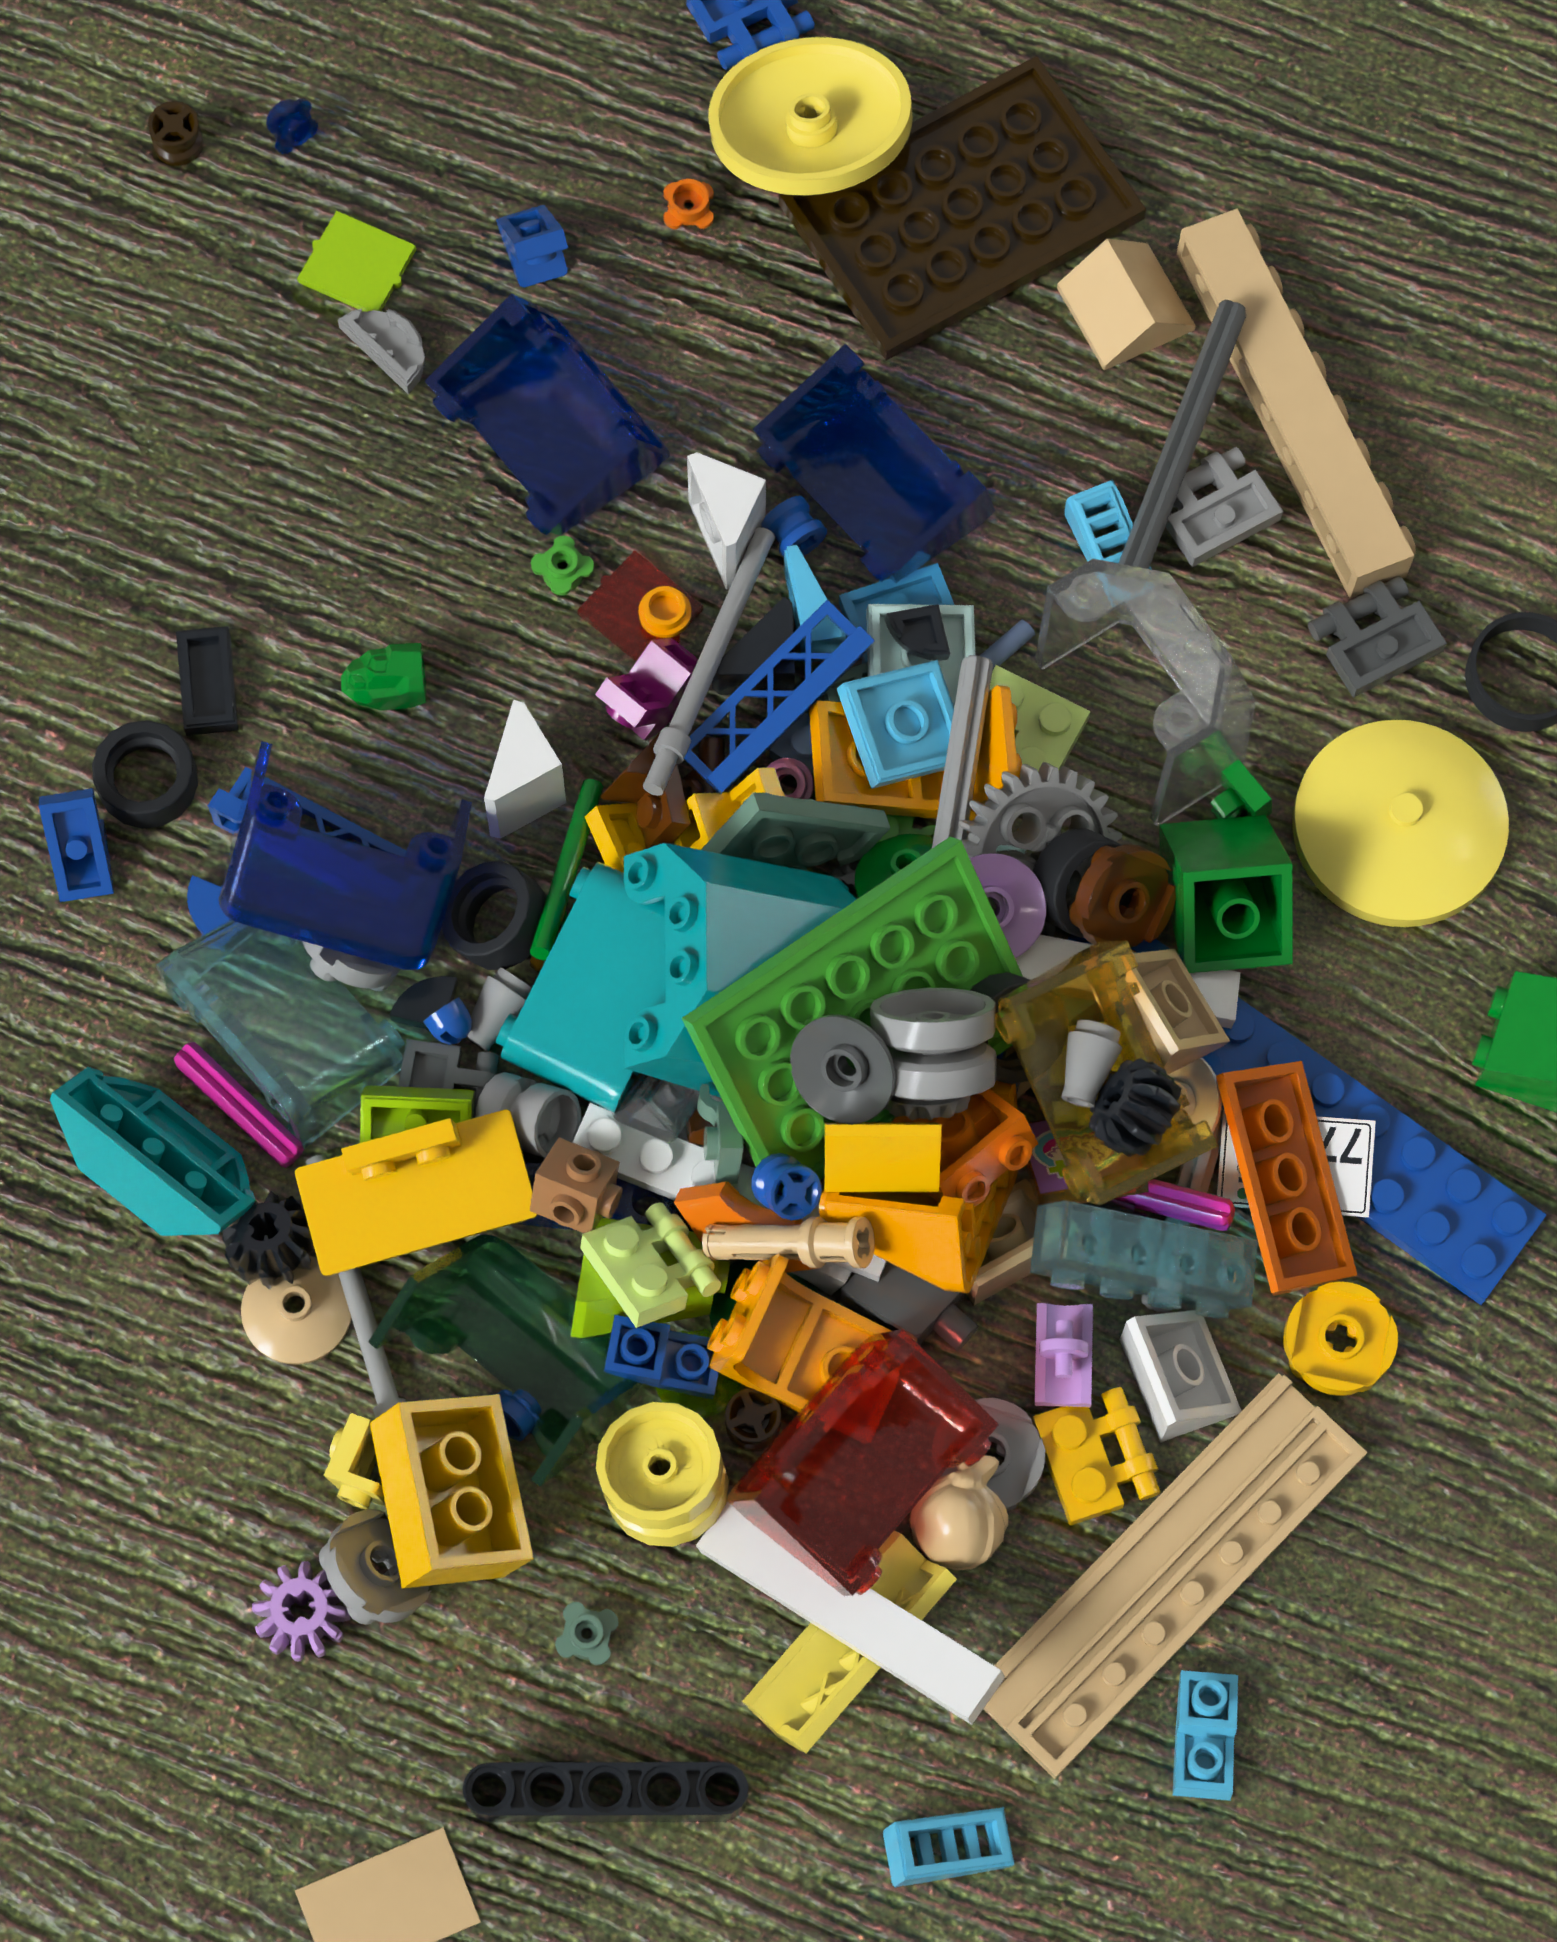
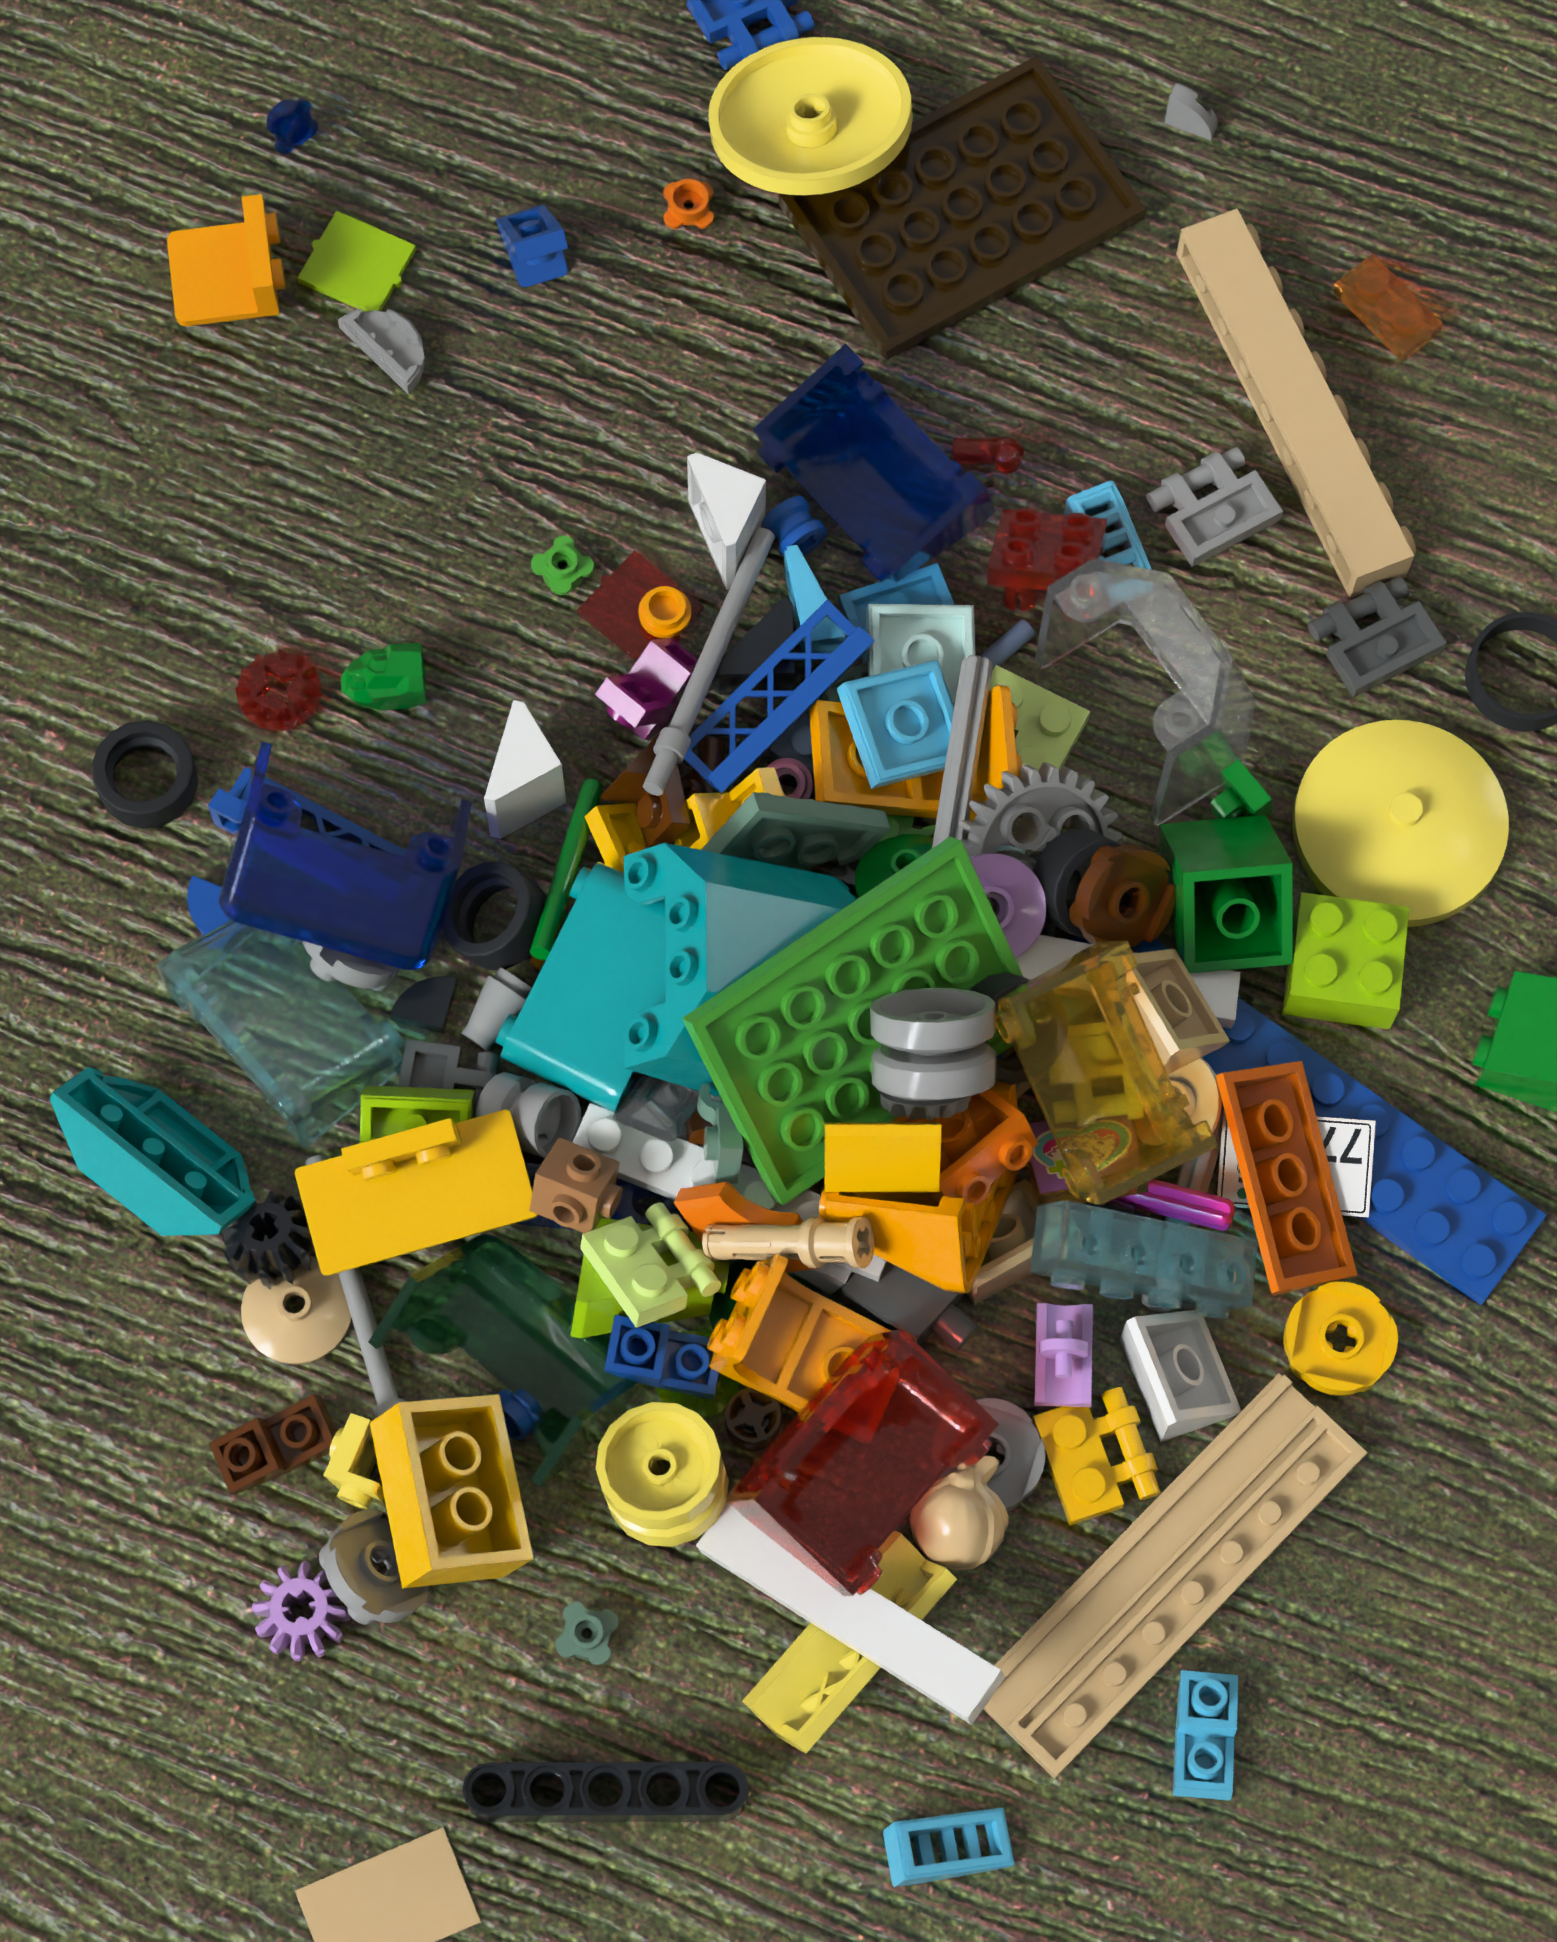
blue slope [39,788,114,902] -> none
dark brown wheel [148,101,204,166] -> none
dark pink axle [174,1042,304,1168] -> none
black tile [176,626,239,736] -> none
blue hinge [423,997,472,1045] -> none
clear blue windscreen [425,294,670,535] -> none
blue wheel [751,1153,821,1220] -> none
dark grey dish [790,1014,896,1124] -> none
black tile [885,604,950,661] -> none
tan slope [1057,239,1196,371] -> none
light grey cone [1061,1020,1122,1108] -> none
black gear [1089,1058,1181,1157] -> none
dark grey axle [1116,300,1246,586] -> none
none -> light orange bracket [167,194,286,326]
none -> reddish brown slope [209,1394,336,1495]
none -> clear red gear [235,648,322,731]
none -> clear red arm [951,436,1024,474]
none -> clear red plate [987,508,1107,616]
none -> light grey tile [1164,83,1218,140]
none -> lime brick [1282,892,1409,1030]
none -> clear orange plate [1333,253,1443,362]

